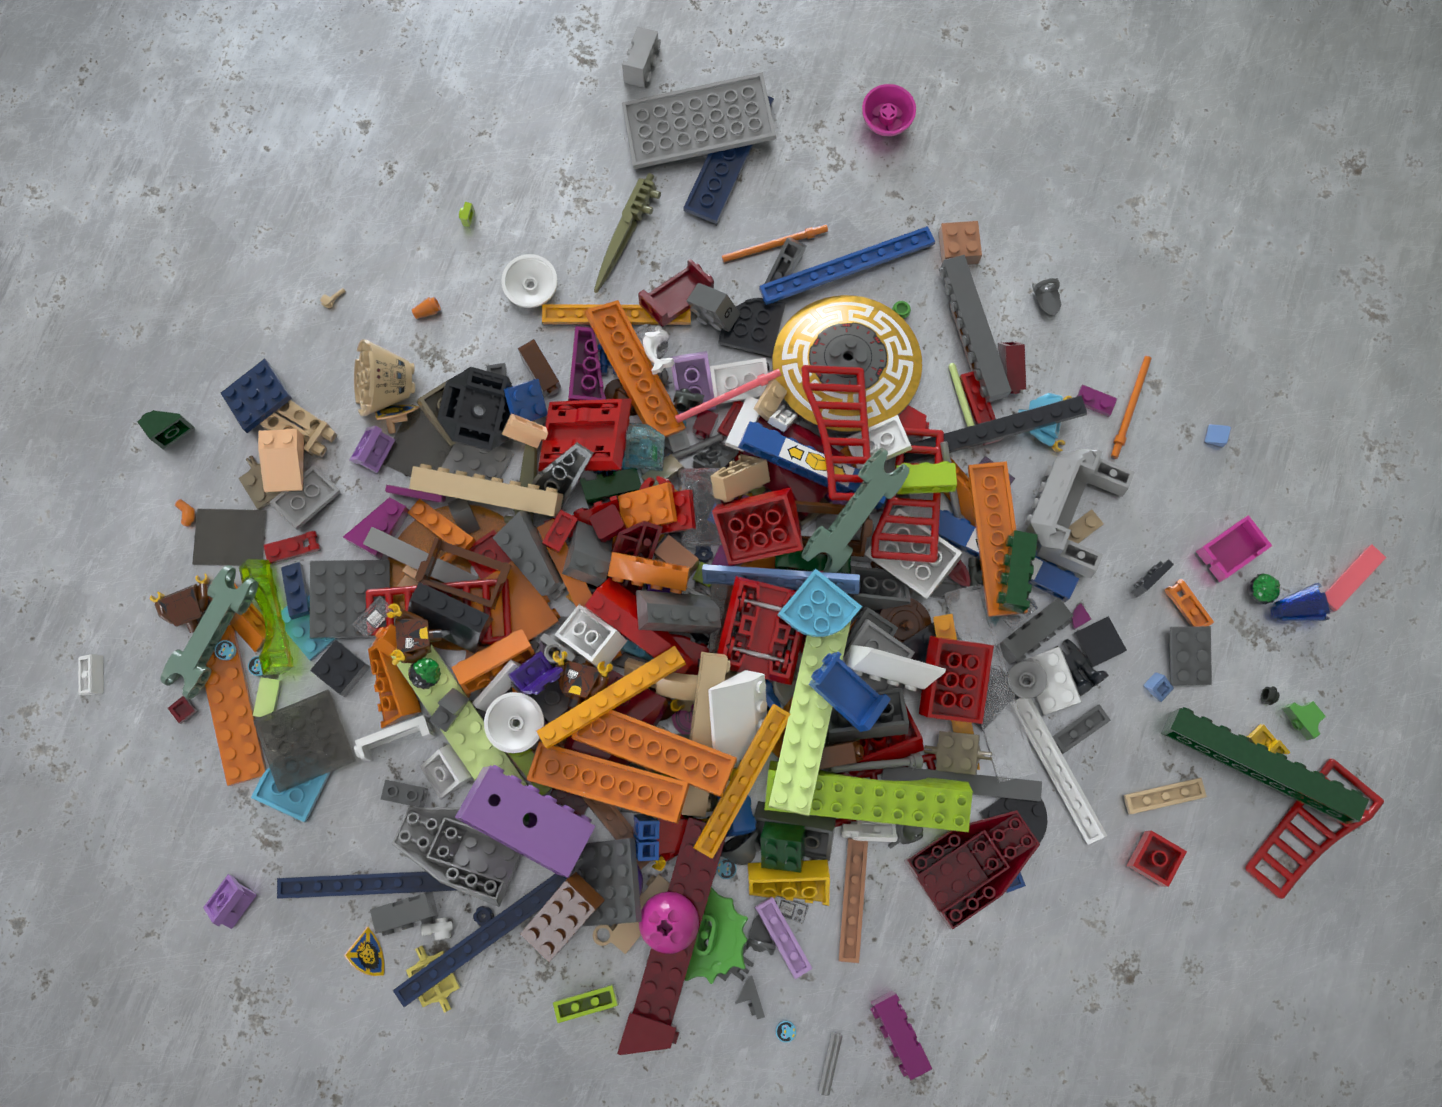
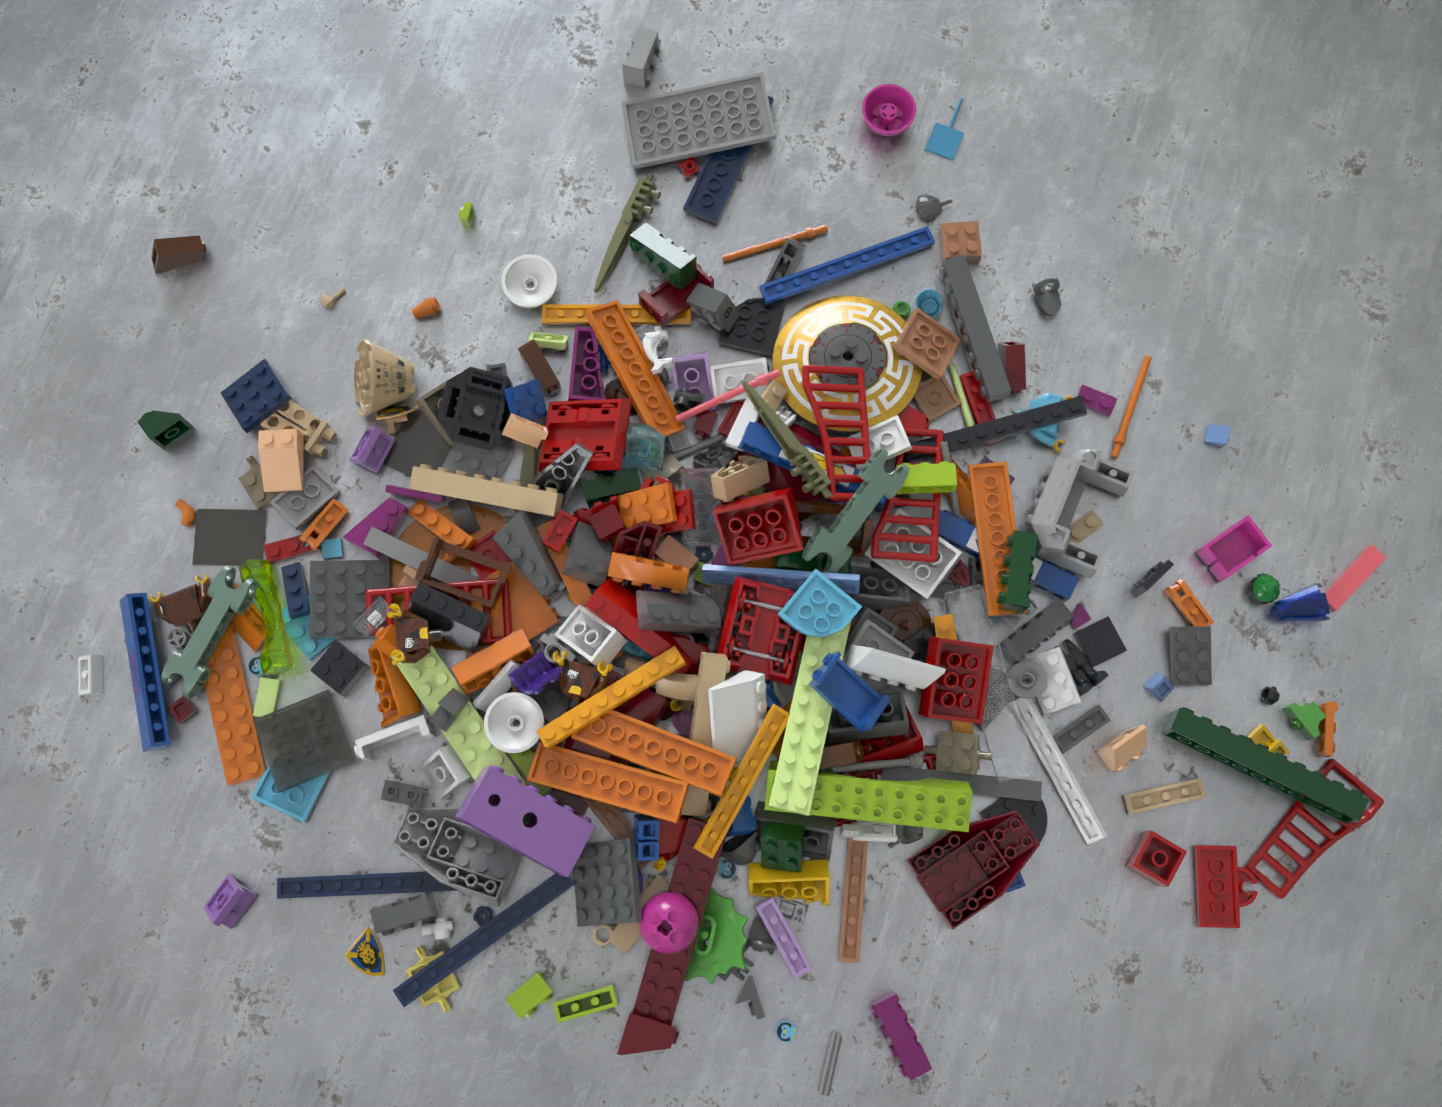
medium azure tile [215,640,236,661] -> none
green piece [408,658,441,690] -> none
brick [520,872,605,962] -> none
none -> blue brick [120,593,171,752]
none -> reddish brown slope [151,235,206,274]
none -> light grey wheel [166,629,191,650]
none -> orange plate [299,498,349,551]
none -> medium azure tile [322,538,344,560]
none -> lime brick [505,971,555,1019]
none -> yellowish green plate [528,332,568,351]
none -> wedge [630,223,697,291]
none -> red plate [679,157,700,177]
none -> olive piece [741,380,833,499]
none -> nougat plate [892,307,961,380]
none -> medium nougat plate [913,375,961,423]
none -> medium azure hair [915,289,943,319]
none -> dark grey piece [916,194,953,221]
none -> dark azure piece [925,98,964,160]
none -> light nougat slope [1097,724,1147,772]
none -> red plate [1194,845,1258,928]
none -> orange plate [1317,701,1339,758]

